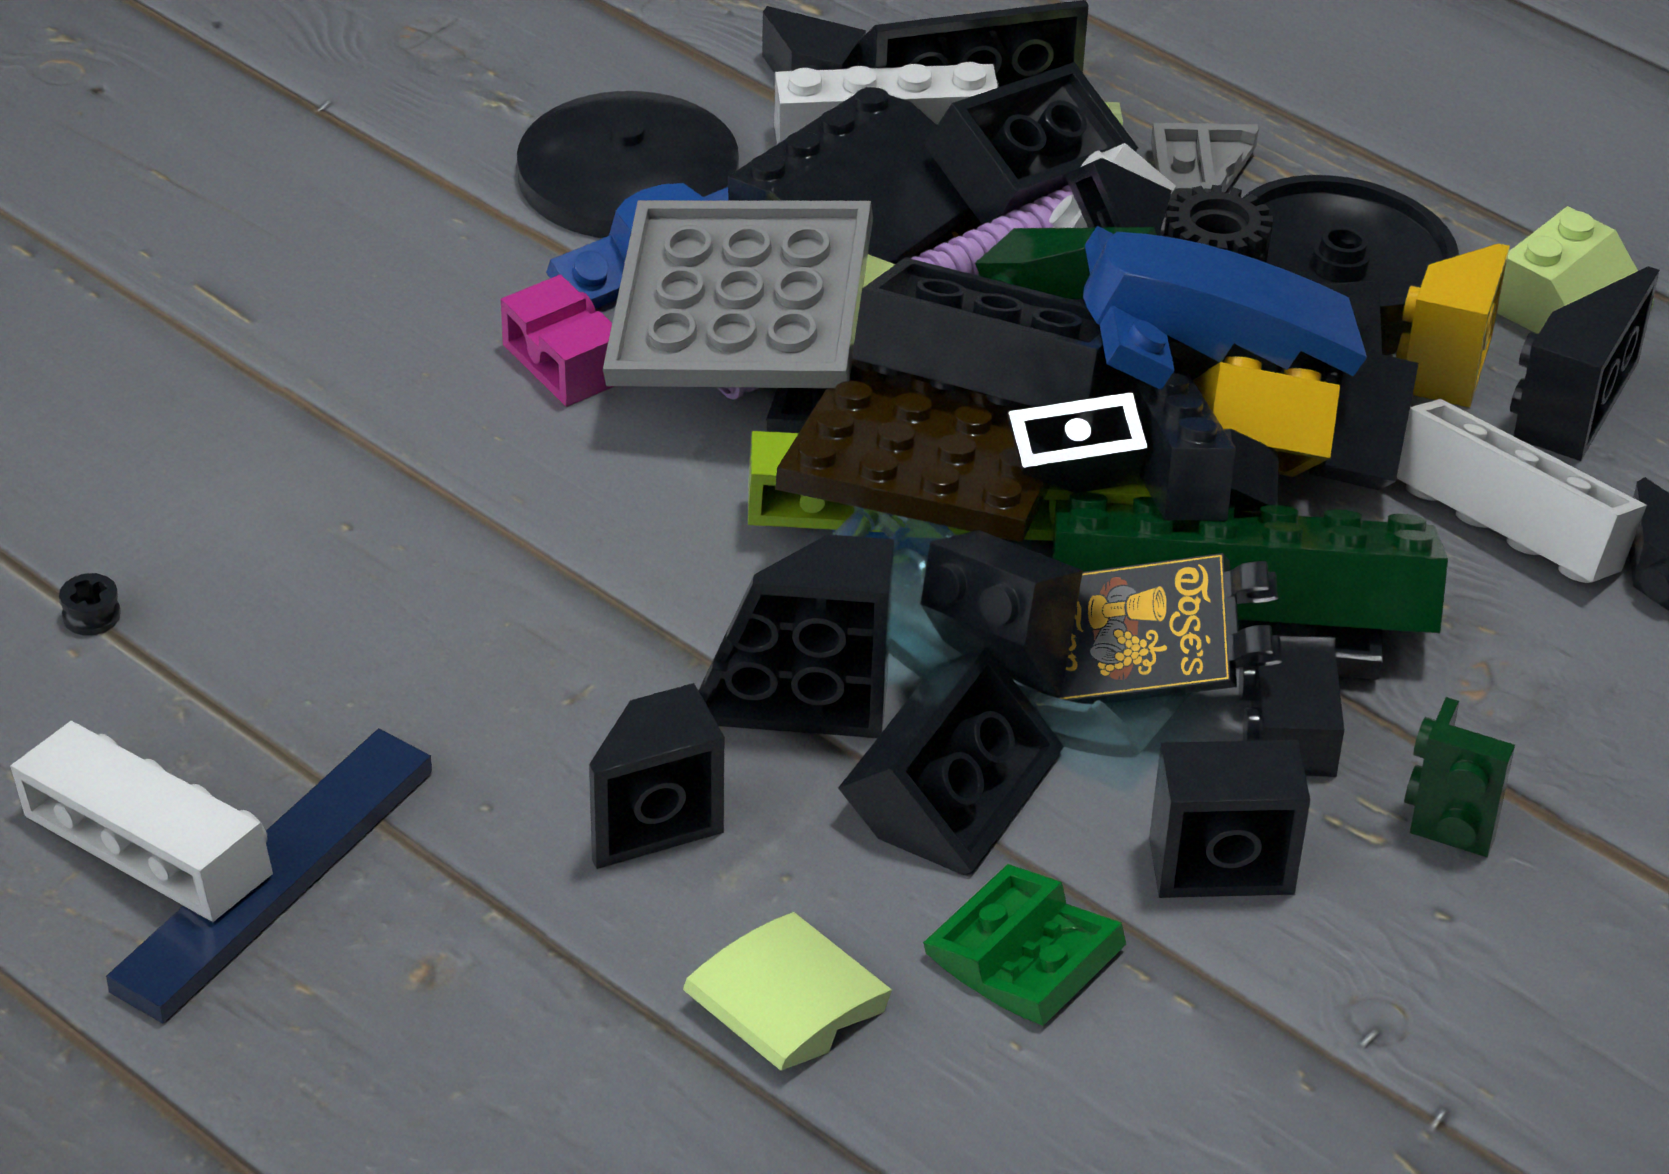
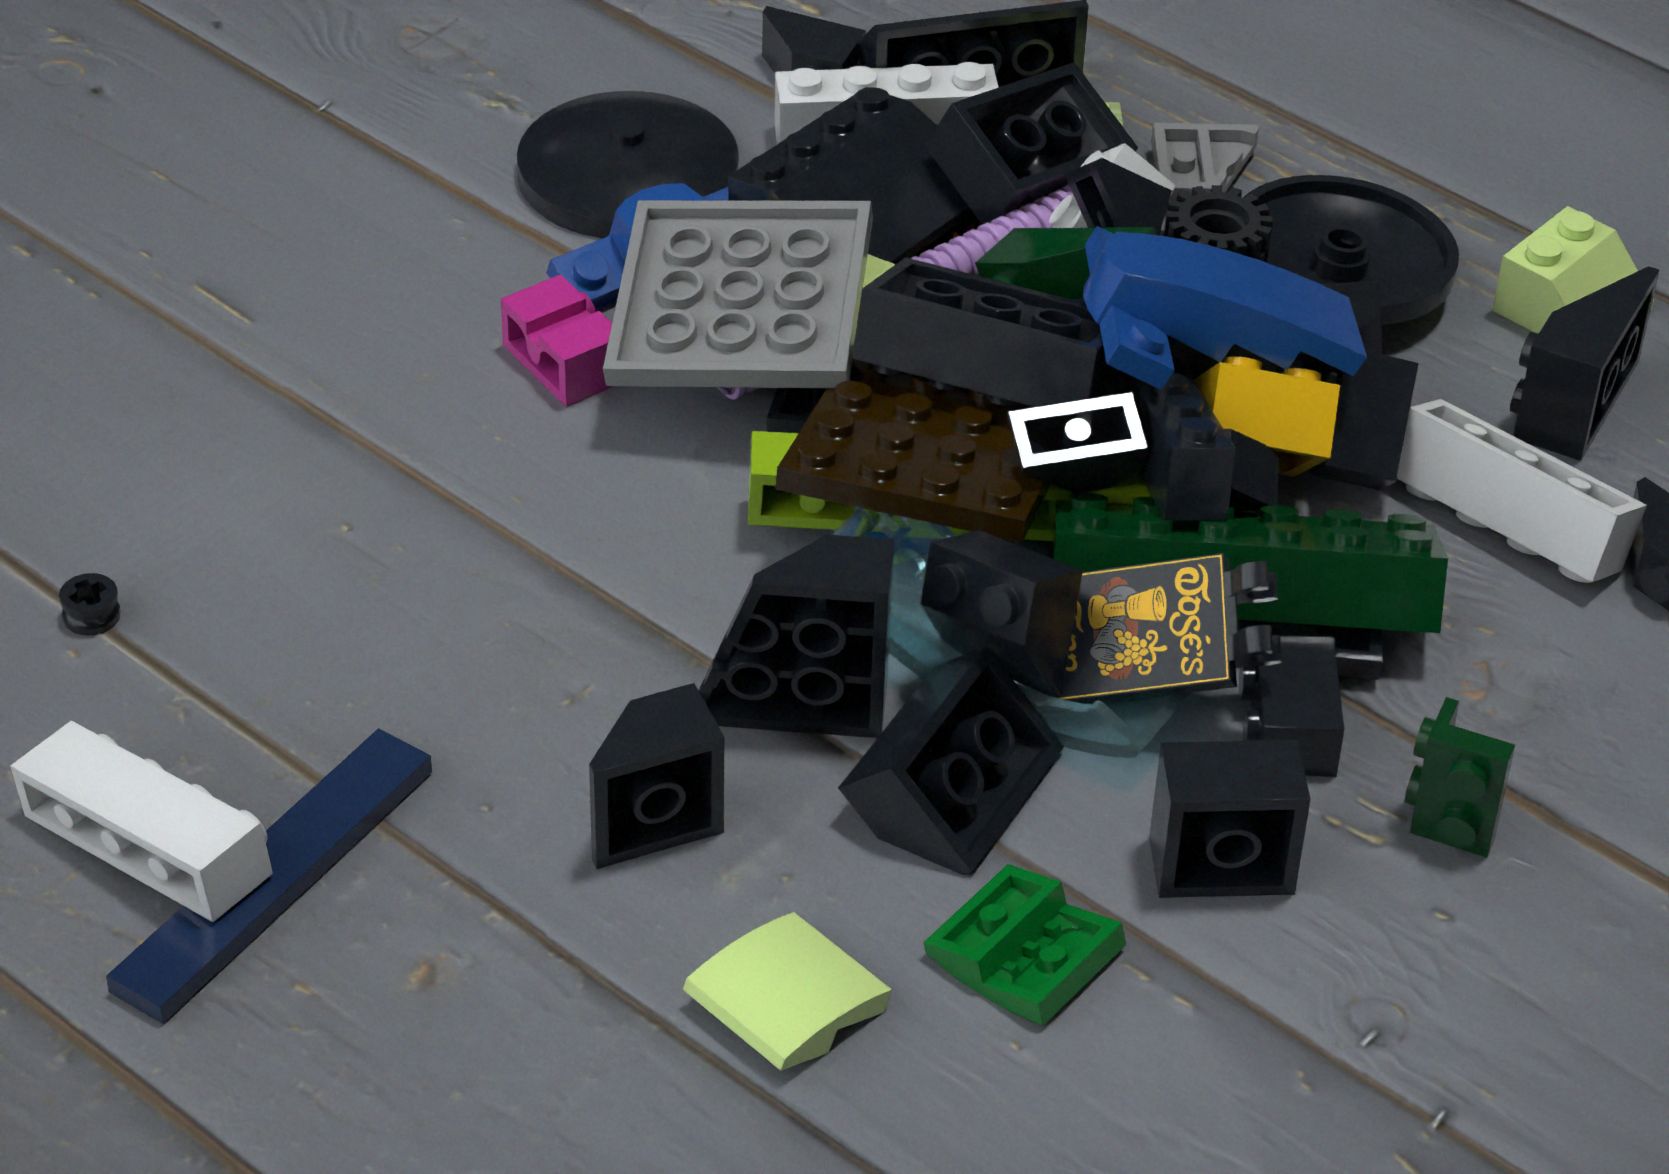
yellow slope [1396,243,1510,408] -> none

